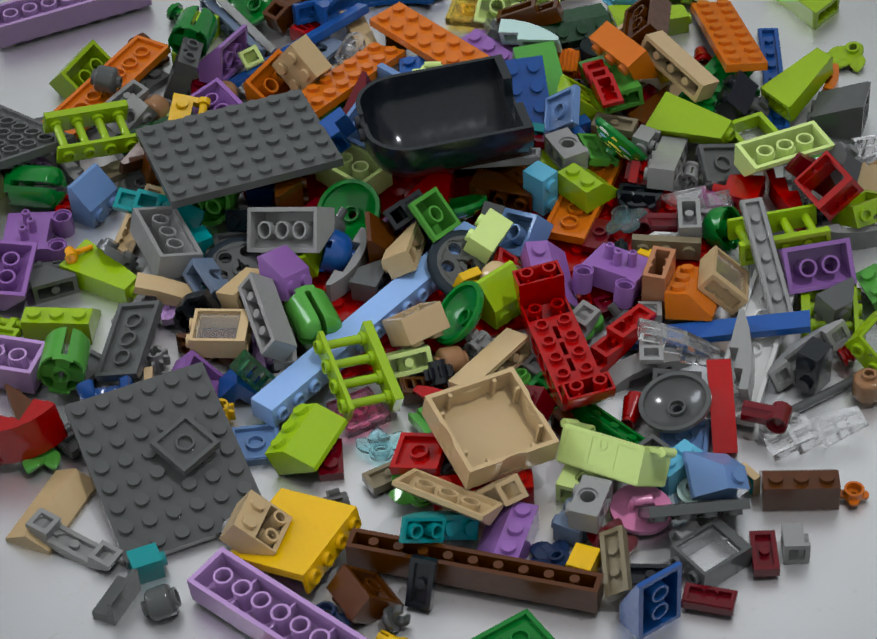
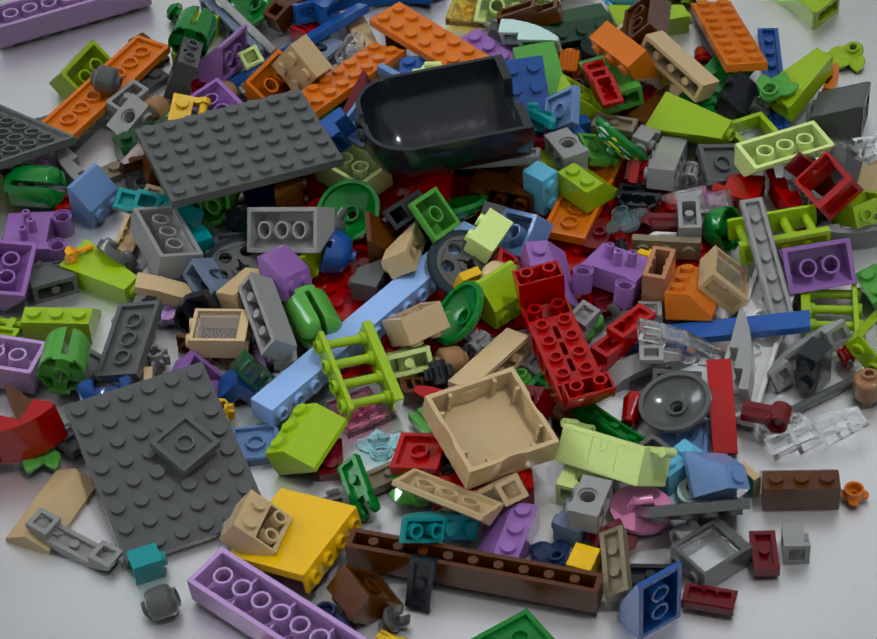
lime fence [42,100,138,164] -> none
dark grey panel [92,568,141,626] -> none
light grey slope [325,227,368,302] -> none
dark grey slope [813,277,855,324] -> none
none -> green hinge [337,453,381,522]
none -> teal arm [526,102,556,130]
none -> bright green plate [756,72,799,102]

